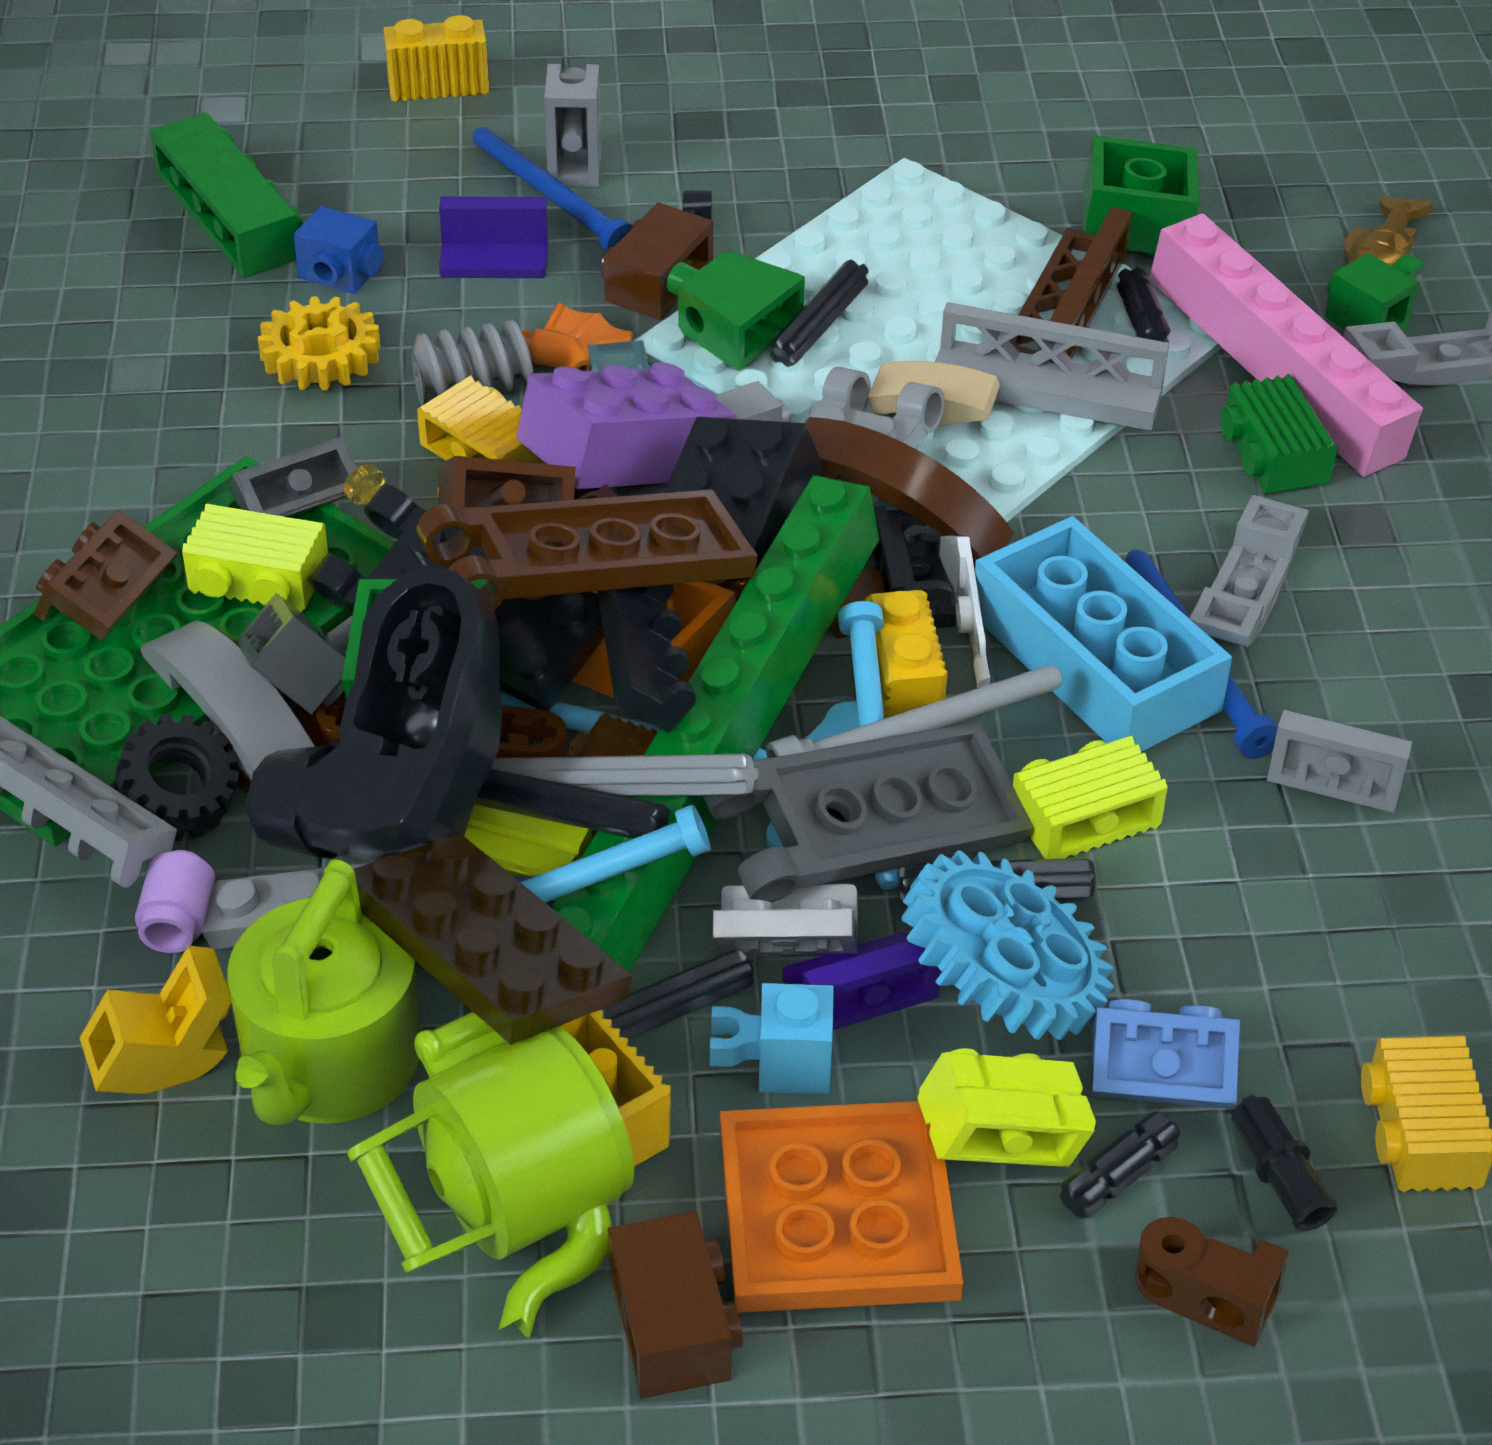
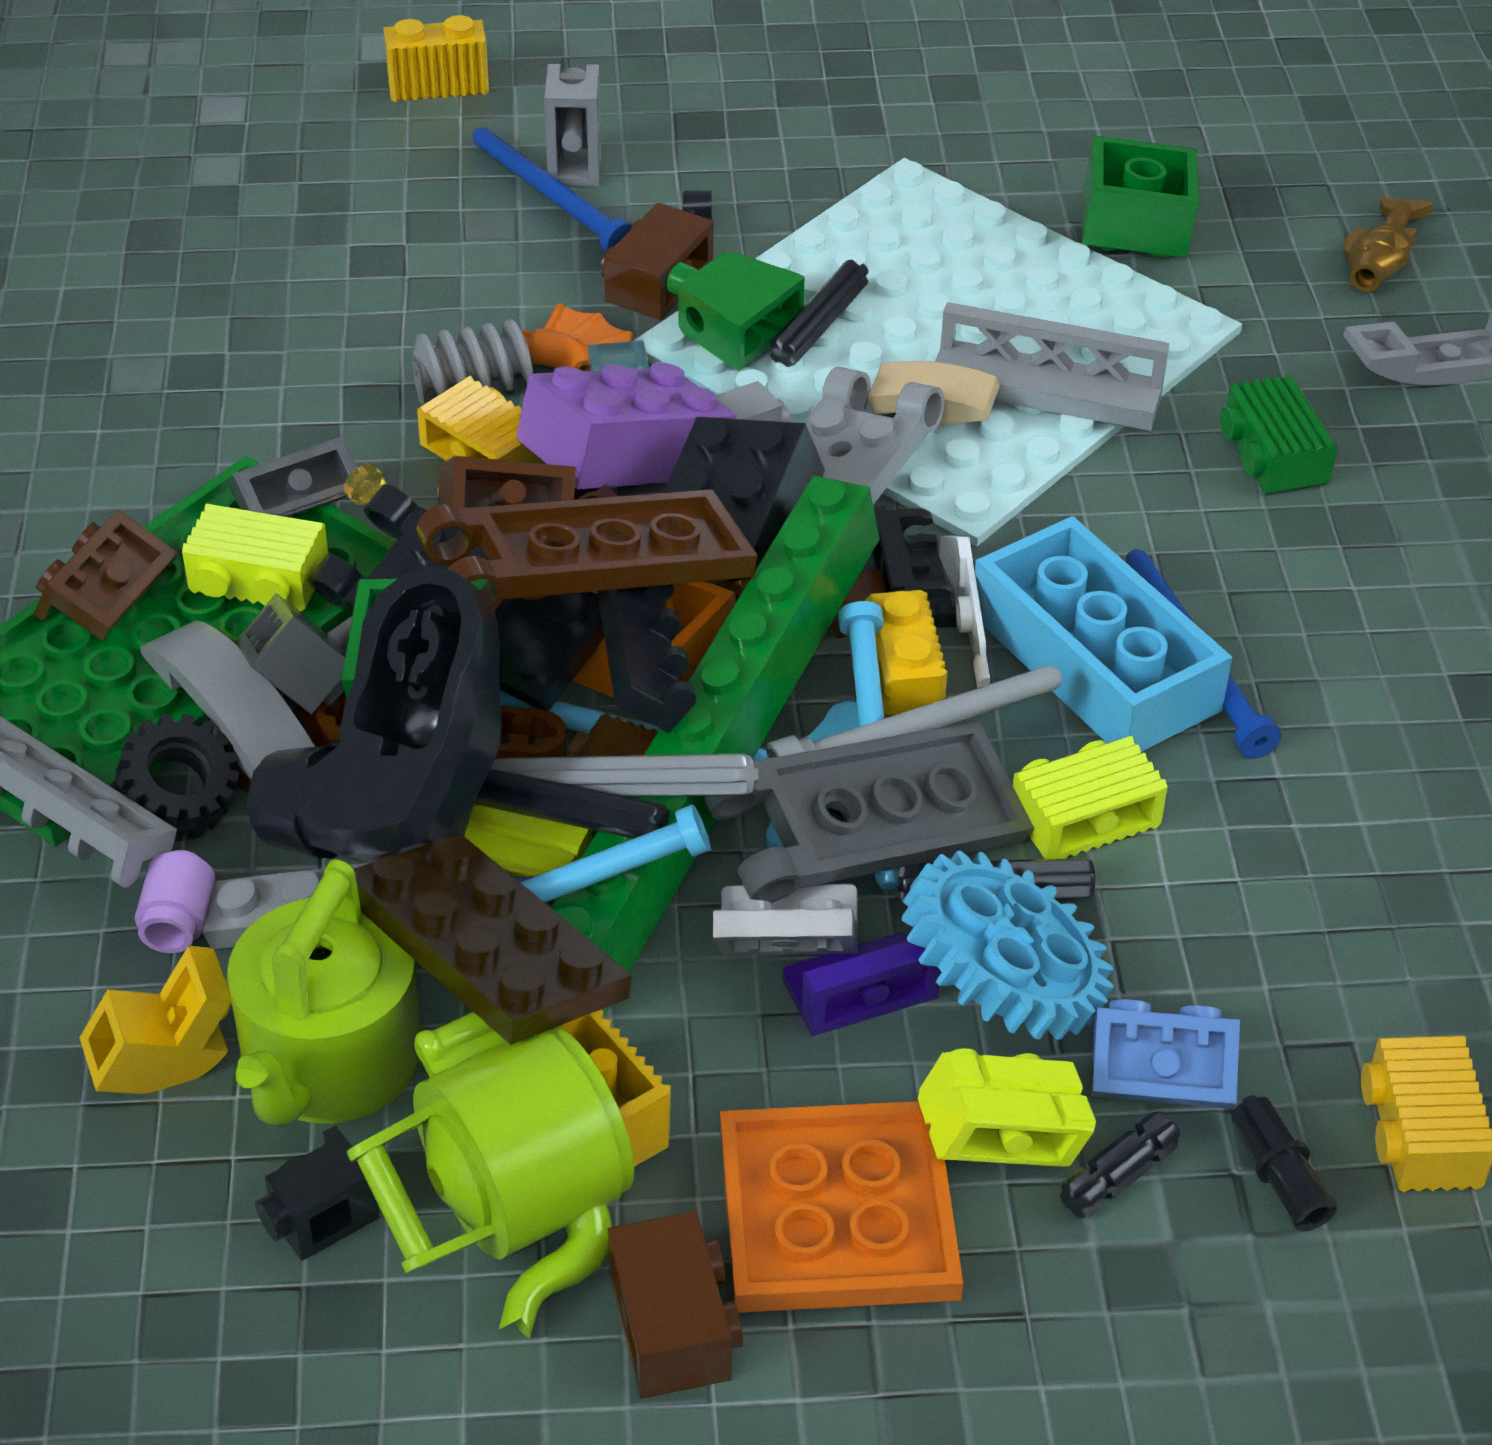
green brick [150,112,303,278] -> none
yellow gear [257,296,381,391] -> none
blue brick [293,206,383,294] -> none
dark purple panel [439,196,549,278] -> none
black axle [601,949,754,1039] -> none
medium azure brick [710,983,833,1095] -> none
reddish brown slope [805,417,1014,570] -> none
reddish brown fence [1009,207,1132,359] -> none
black axle [1116,267,1171,343] -> none
reddish brown leg [1135,1217,1289,1347] -> none
bright pink brick [1149,213,1423,477] -> none
light grey slope [1189,495,1309,647] -> none
light grey bracket [1267,710,1413,813] -> none
green brick [1325,253,1425,330] -> none
none -> black brick [255,1125,379,1261]

